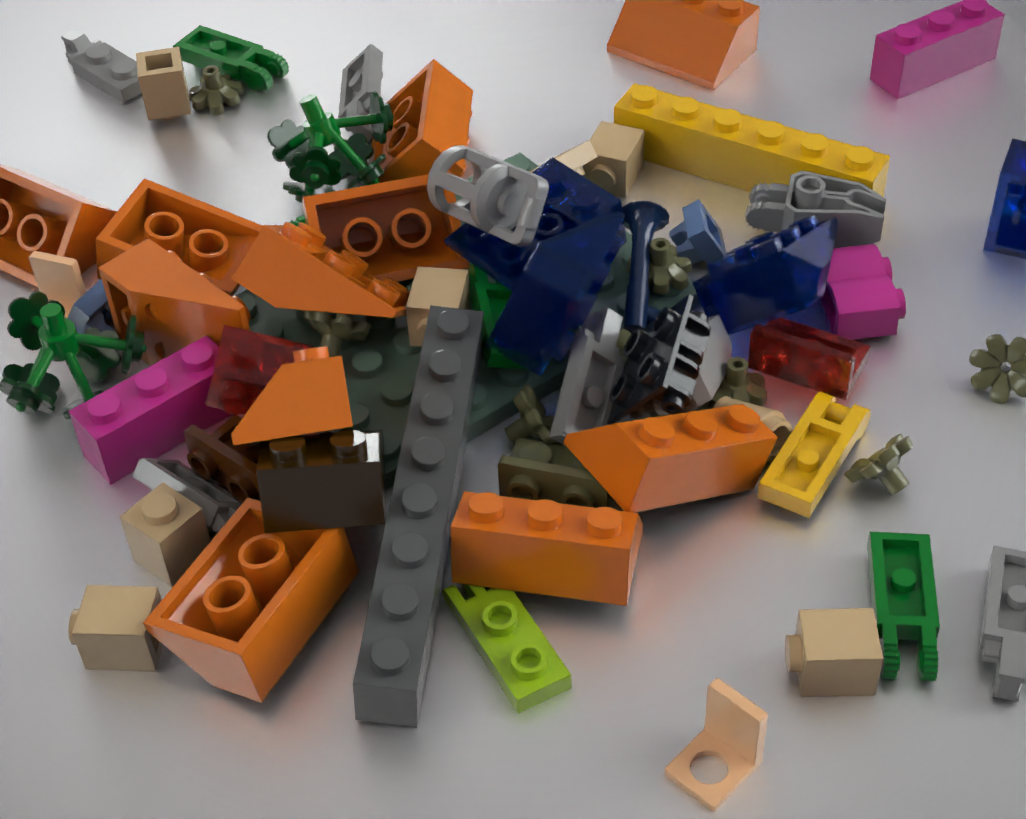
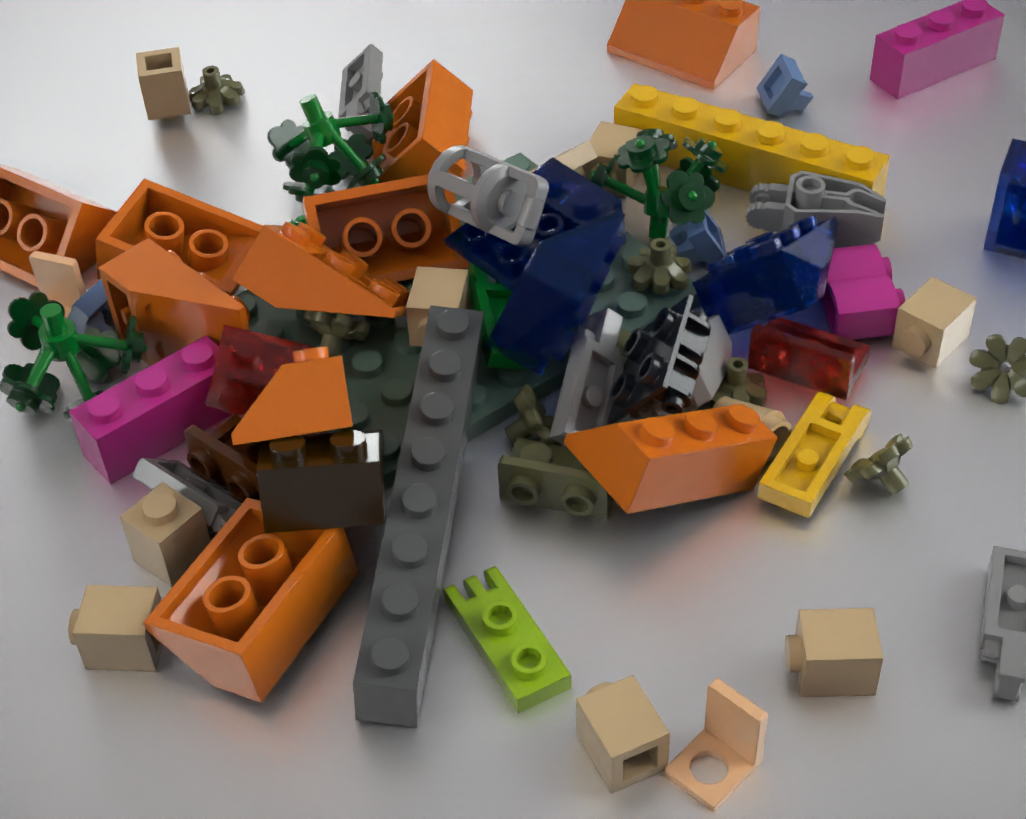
light grey hinge [61,29,142,103] -> none
green hinge [173,25,289,93] -> none
orange slope [450,491,643,606] -> none
dark blue piece [618,201,670,334] -> none
green hinge [867,532,940,681] -> none
none -> tan brick [576,675,670,794]
none -> dark green plant [588,129,728,239]
none -> medium blue tile [756,54,814,118]
none -> tan brick [892,277,977,369]

